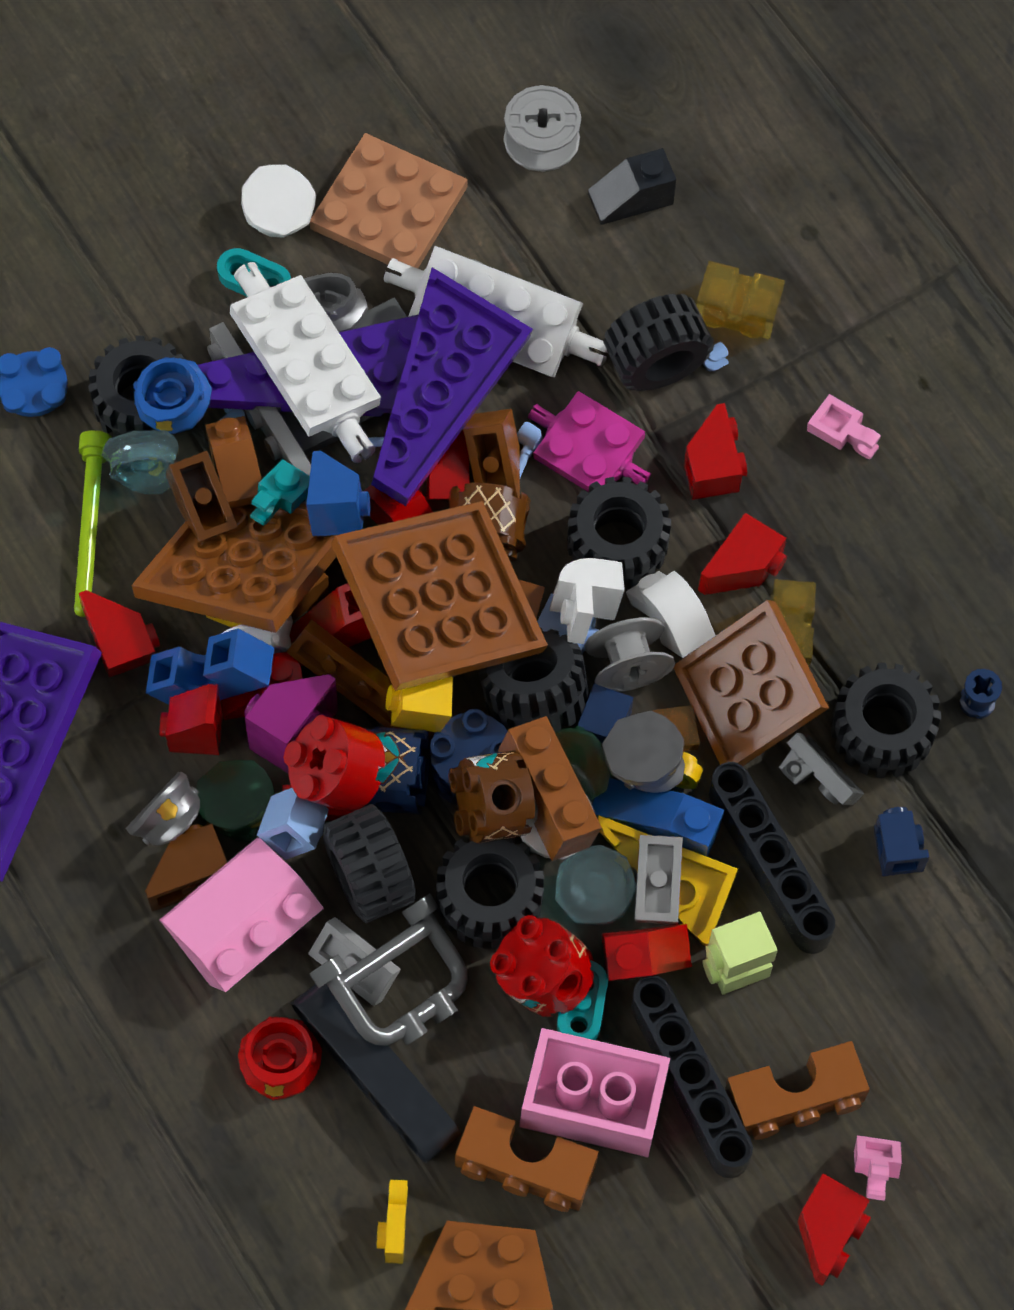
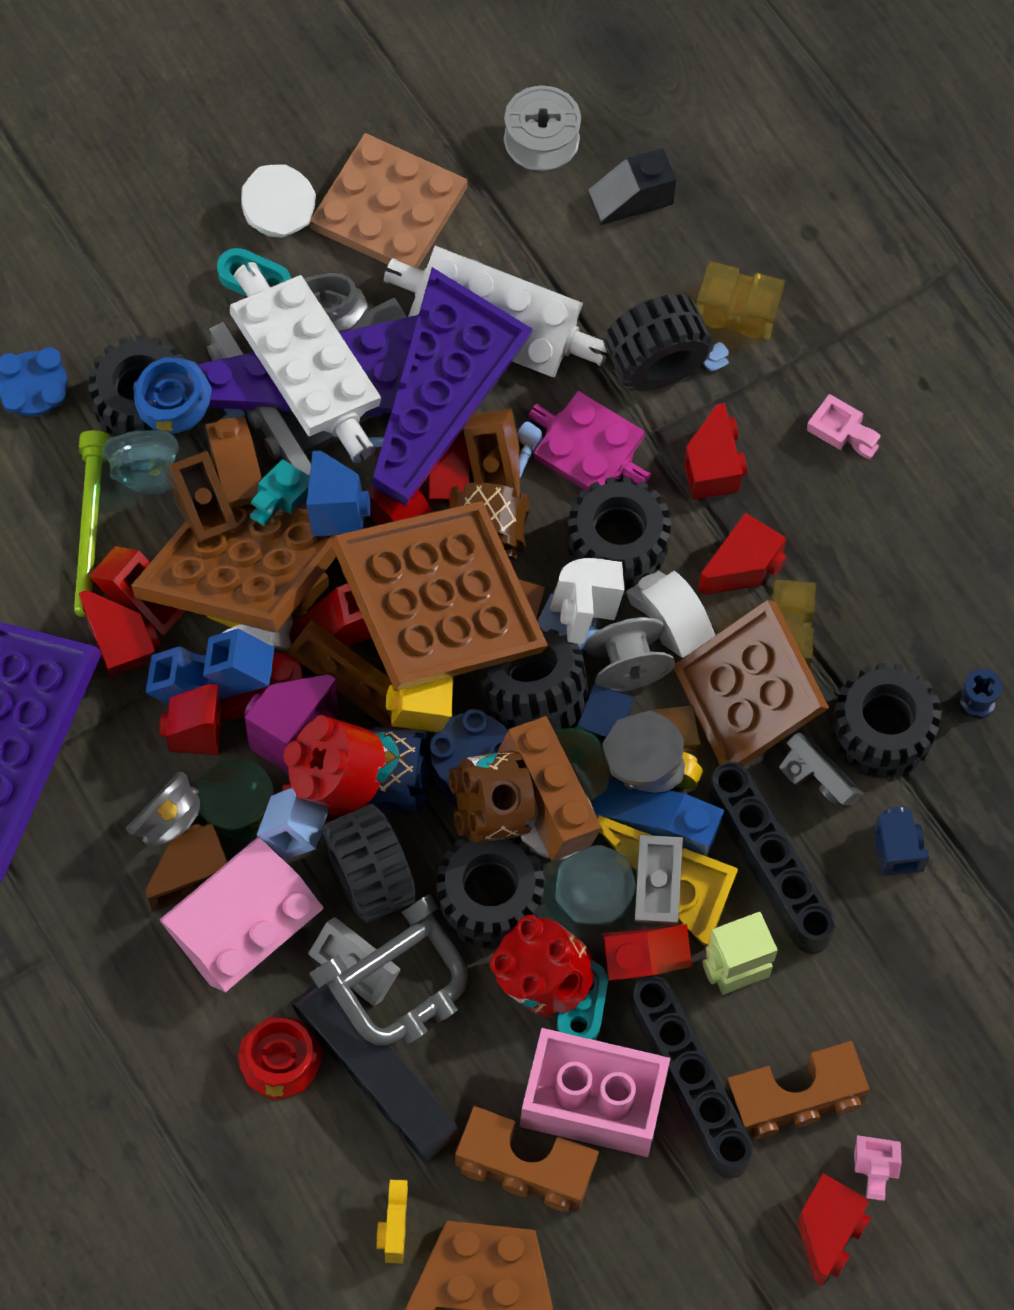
none -> red slope [89,546,186,637]

